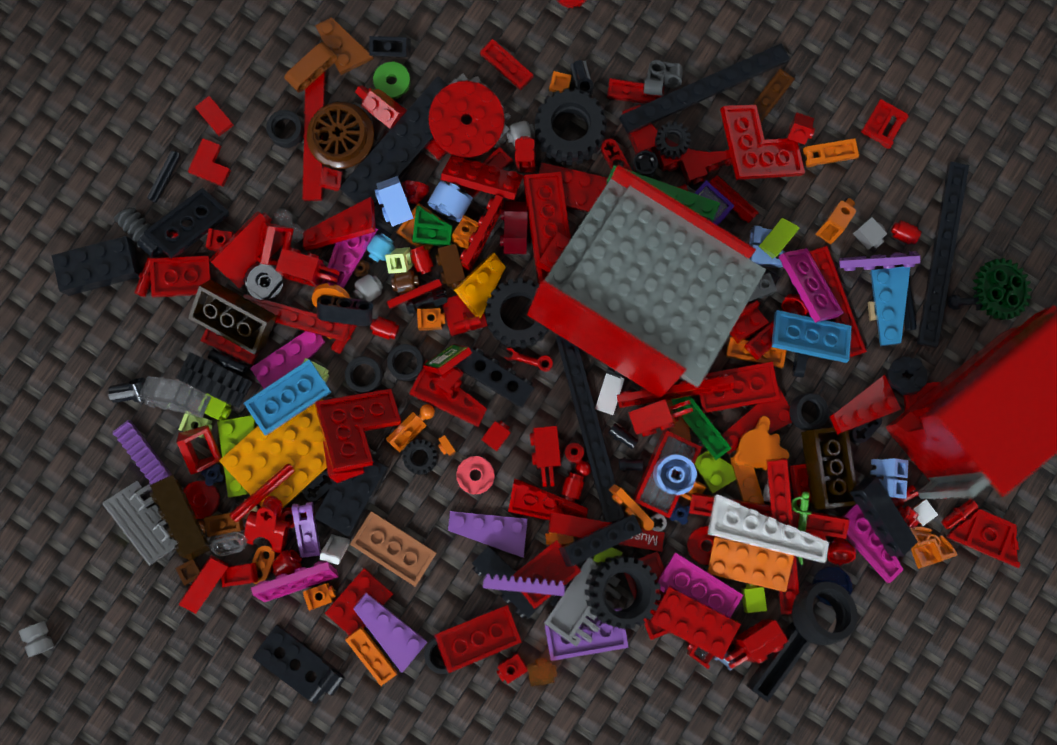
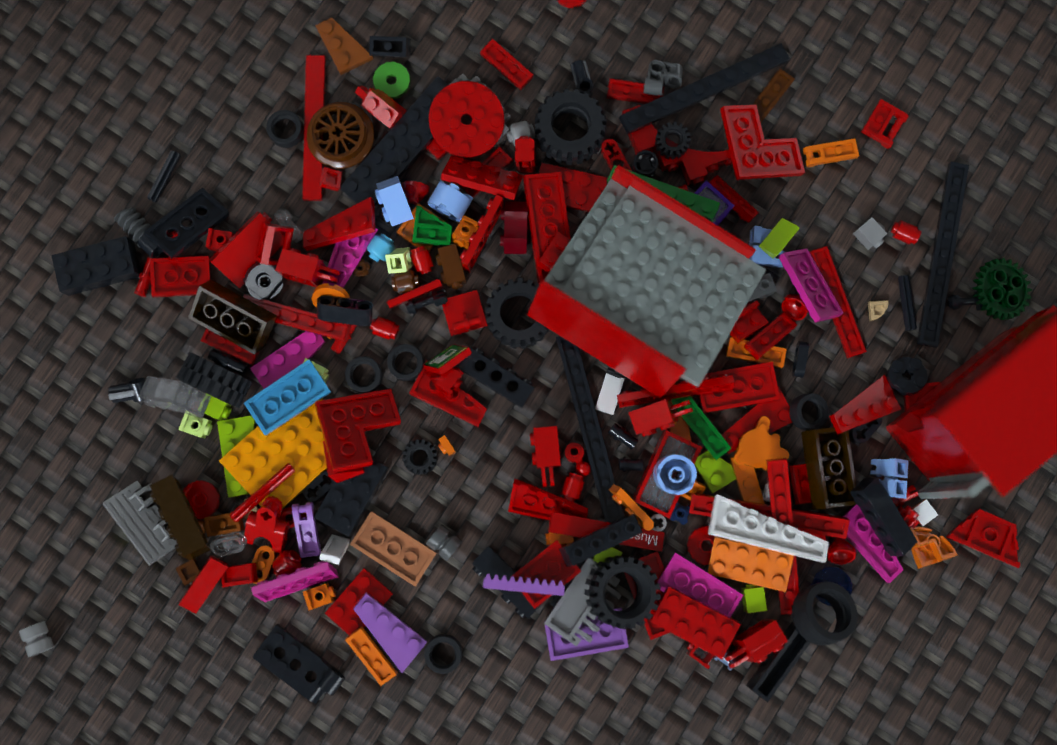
medium lavender gear [113,420,172,484] -> none
red tile [177,425,222,475] -> none
red tile [188,138,231,187] -> none
red tile [195,96,234,137] -> none
dark blue plate [202,464,224,486] -> none
dark orange beam [284,42,337,92] -> none
light grey head [353,274,383,302] -> none
orange plate [386,404,435,453] -> none
orange brick [417,308,445,331] -> none
red plate [434,605,522,673] -> none
medium lavender wing [448,511,527,558] -> none
light orange wing [454,253,506,318] -> none
coral tile [456,456,495,494] -> none
red brick [481,421,511,452] -> none
red brick [496,652,528,684] -> none
red brick [504,348,553,372] -> none
clear orange brick [528,658,557,687] -> none
orange plate [549,71,572,93] -> none
dark azure plate [771,310,852,363] -> none
red brick [787,112,815,145] -> none
bright green sword [791,492,812,565] -> none
orange torso [816,198,857,244] -> none
medium lavender wing [839,251,920,271] -> none
dark azure wing [870,267,910,346] -> none
red axle [941,499,978,529] -> none
none -> dark grey wheel [426,524,463,561]

